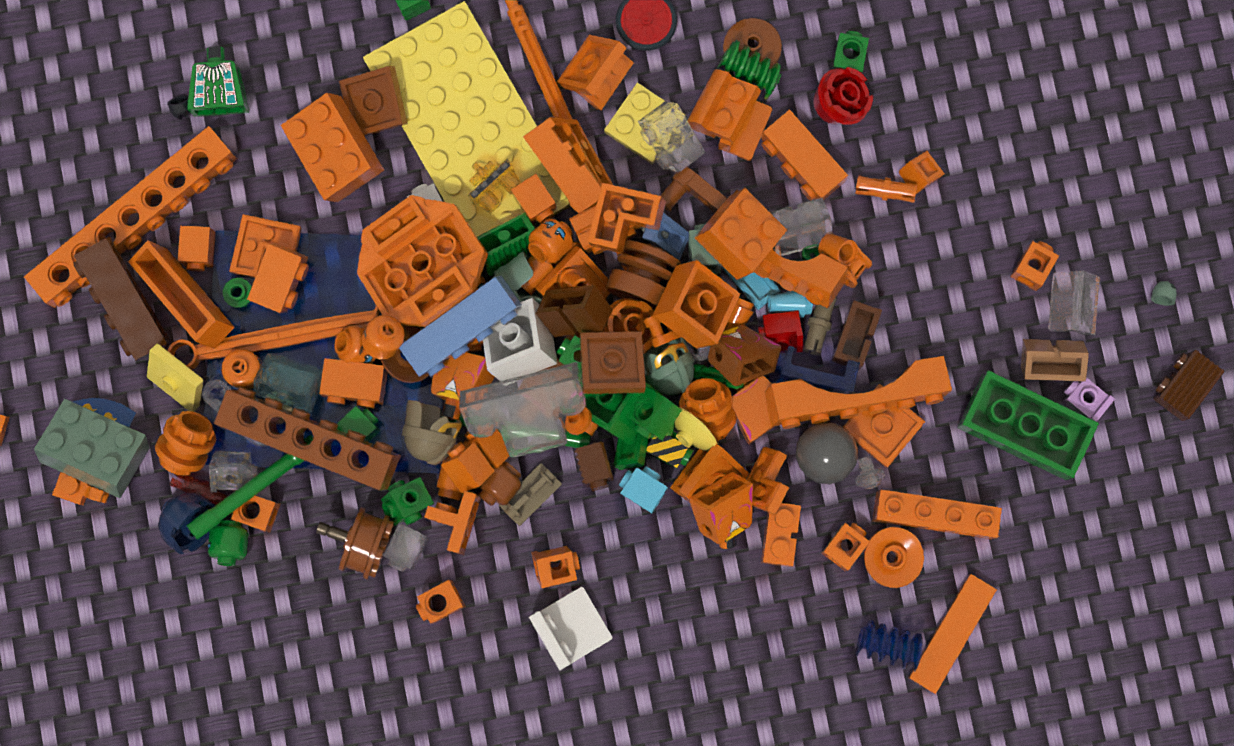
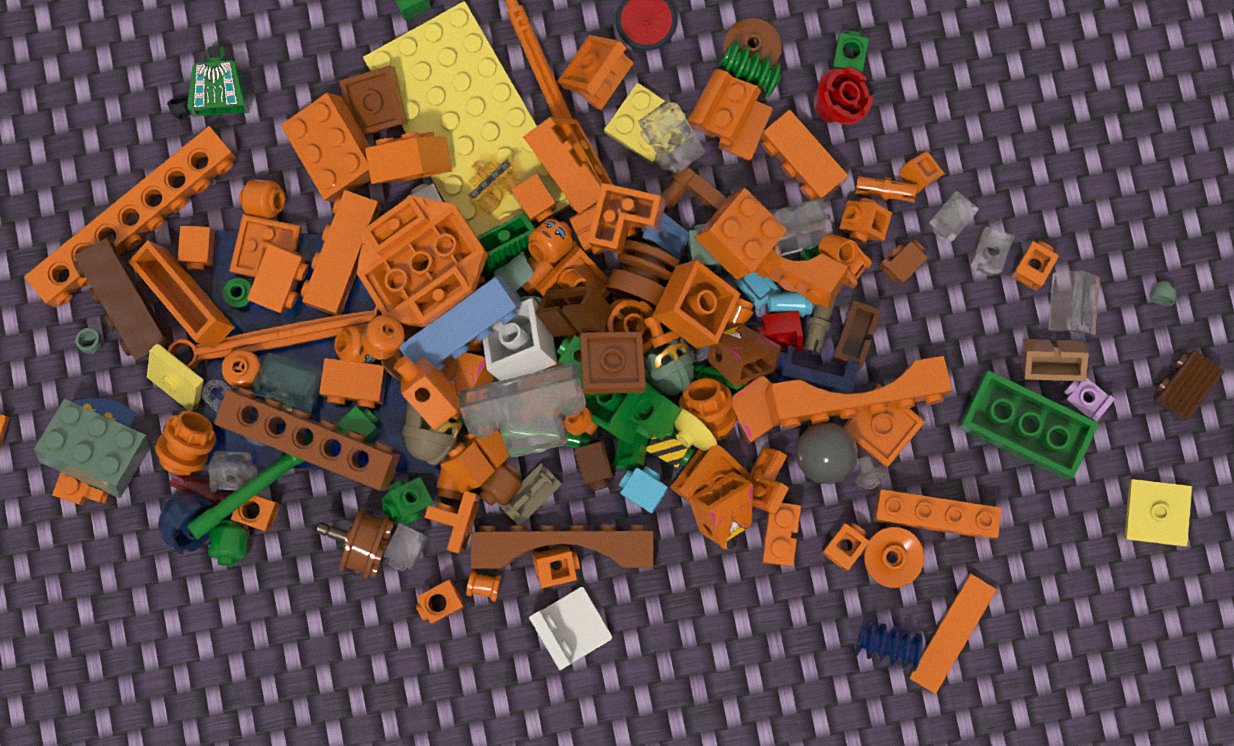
none -> sand green hinge [75,328,102,354]
none -> orange head [239,179,285,219]
none -> orange brick [301,190,382,316]
none -> orange brick [365,132,452,184]
none -> orange torso [393,356,458,430]
none -> orange bush [466,569,502,602]
none -> dark orange arch [471,525,653,569]
none -> orange brick [839,198,892,243]
none -> dark orange brick [878,240,928,288]
none -> clear brick [929,191,979,242]
none -> clear brick [970,226,1014,276]
none -> light yellow plate [1124,479,1192,547]

